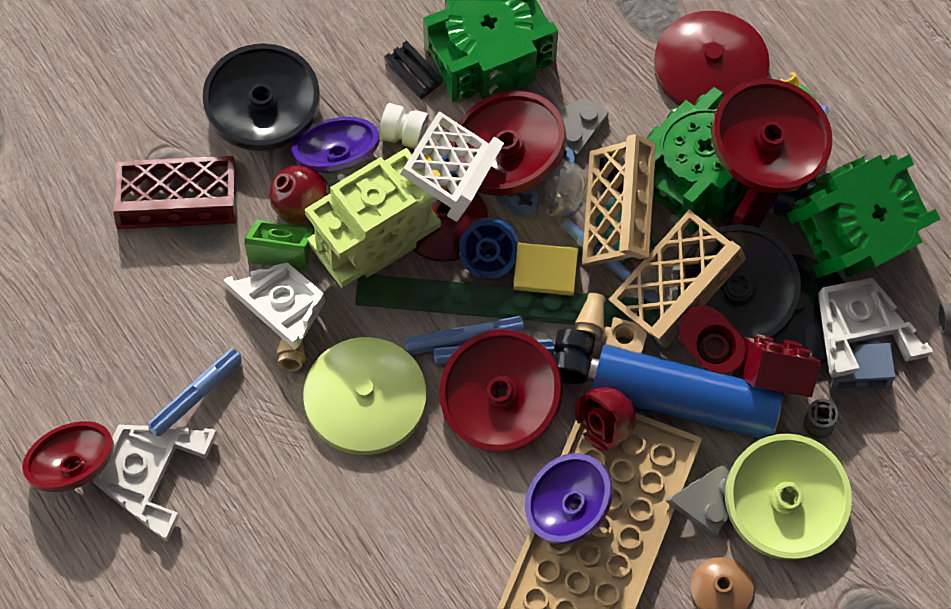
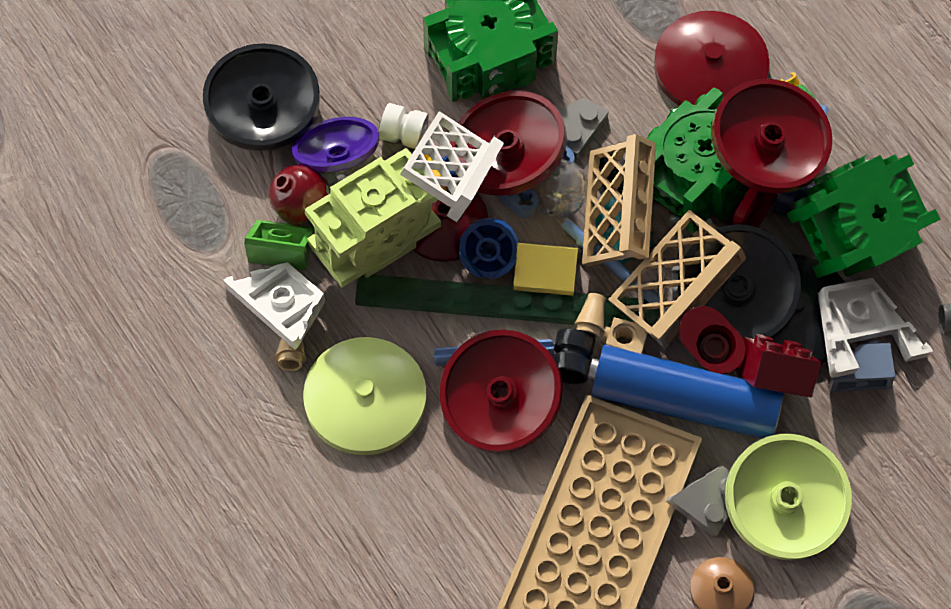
dark red dish [22,421,114,492] -> none
white wing [93,425,217,542] -> none
dark red fence [113,156,236,229] -> none
medium blue axle [148,349,242,437] -> none
black tile [384,40,443,100] -> none
medium blue axle [405,316,524,355] -> none
dark purple dish [525,453,613,544] -> none
dark red cylinder [575,387,636,451] -> none
dark grey wheel [804,399,839,439] -> none

